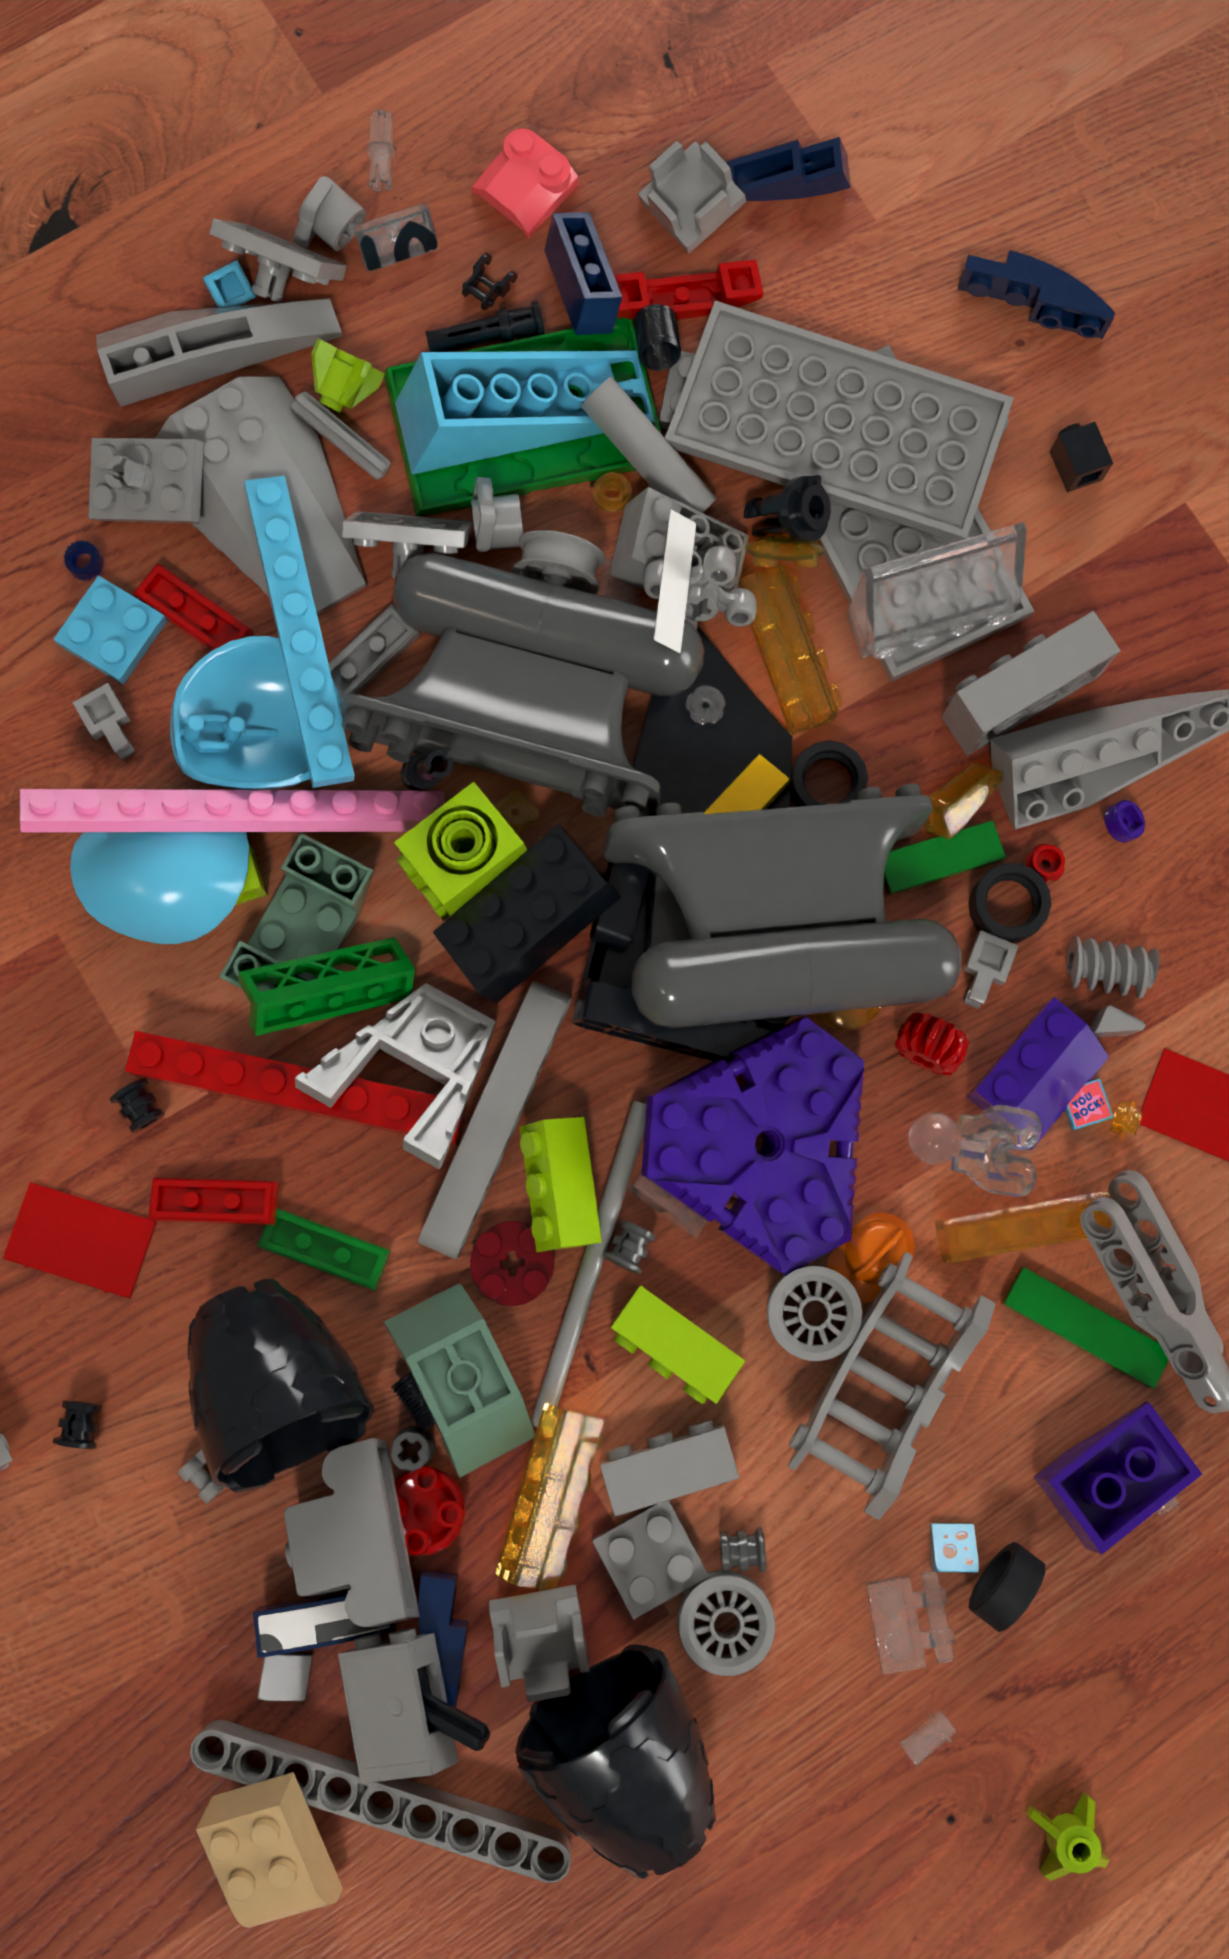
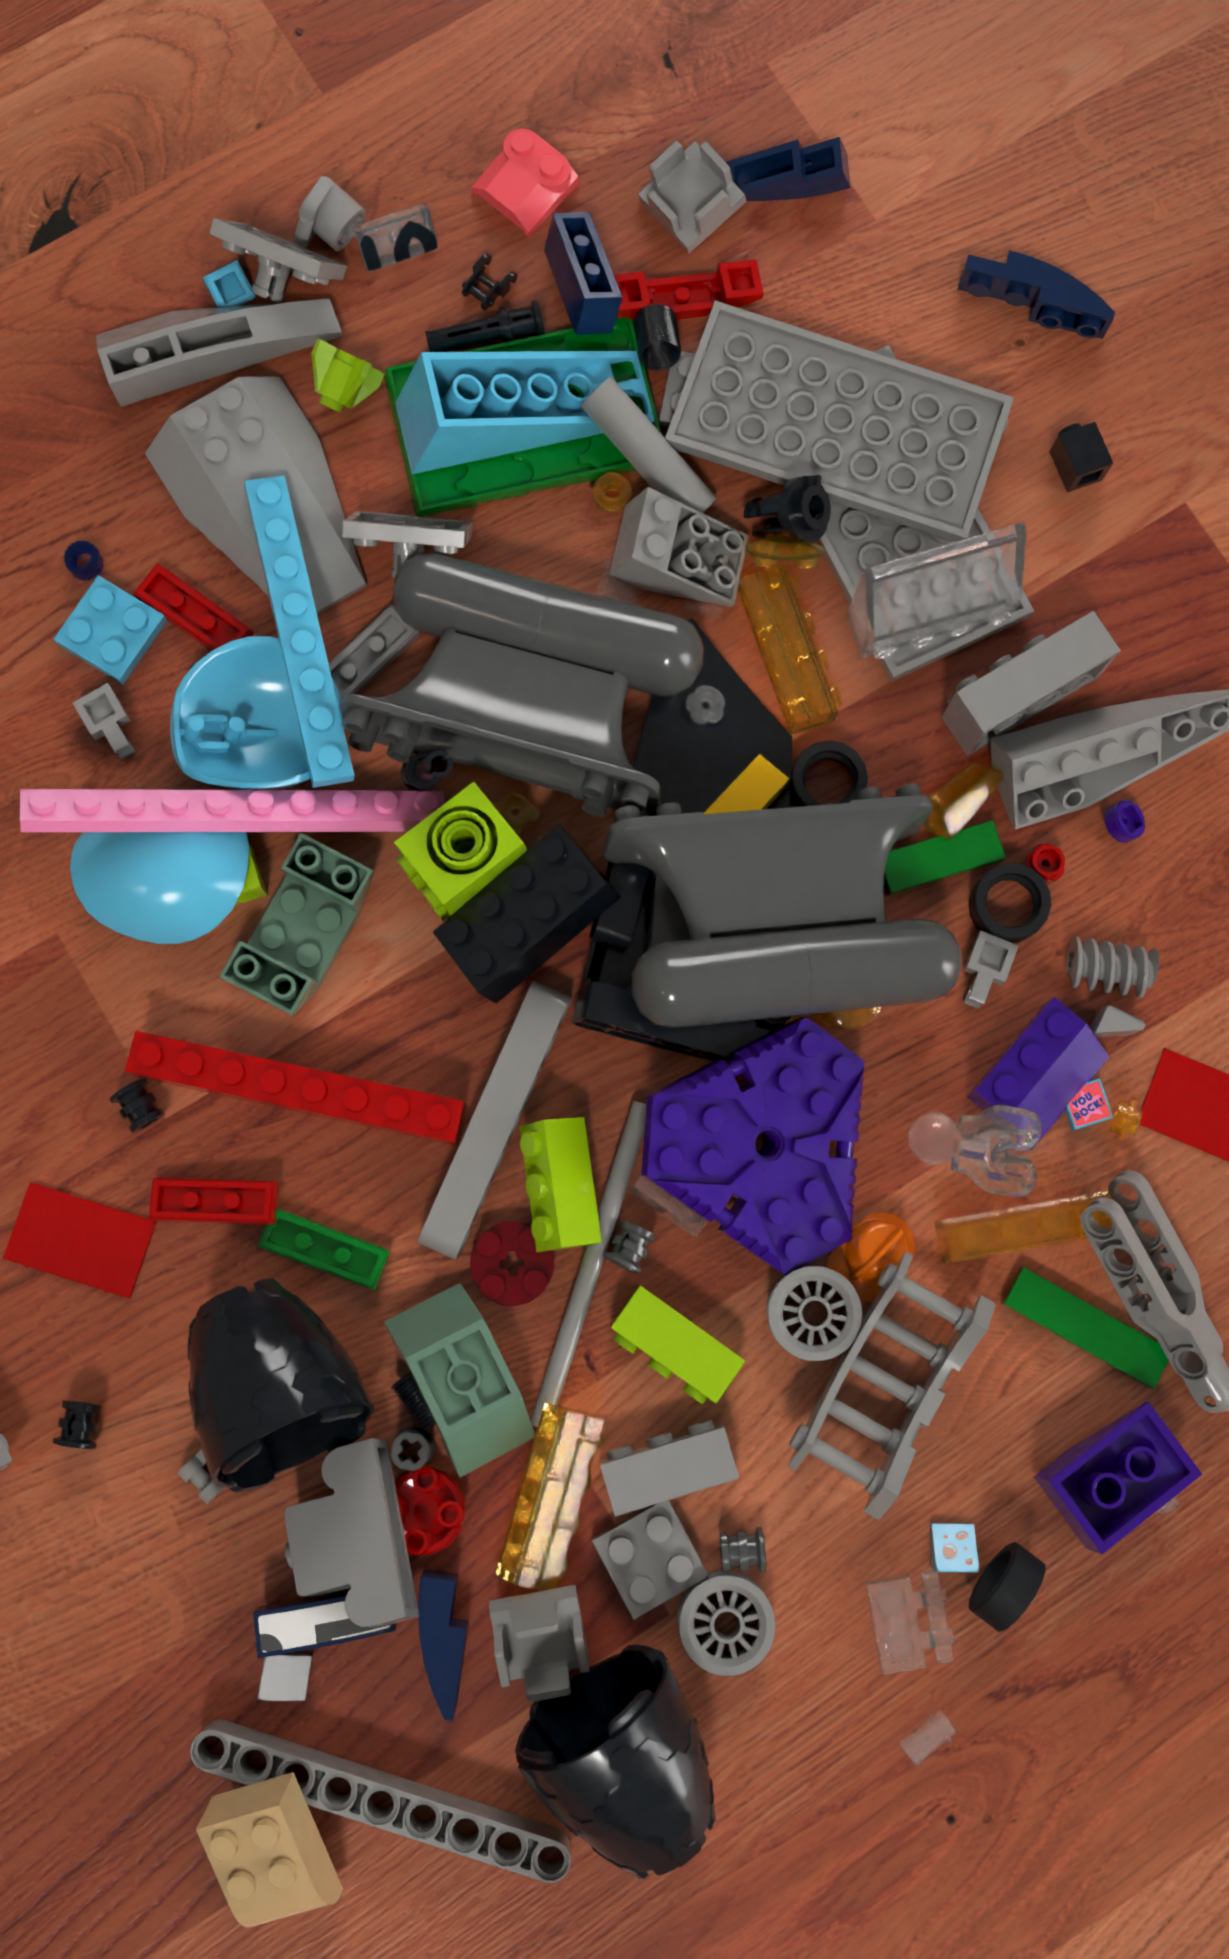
light grey plate [88,438,204,524] -> none
green fence [238,937,415,1036] -> none
light grey axle [291,392,391,480] -> none
light grey wing [295,983,496,1169] -> none
light grey piece [338,1628,491,1784] -> none
clear axle [366,109,396,192] -> none
light grey piece [471,477,523,552] -> none
light grey wheel [512,530,605,594] -> none
light grey gear [643,545,757,629] -> none
white sticker [654,509,696,653] -> none
red gear [895,1012,970,1075] -> none
lime brick [1026,1792,1110,1881] -> none

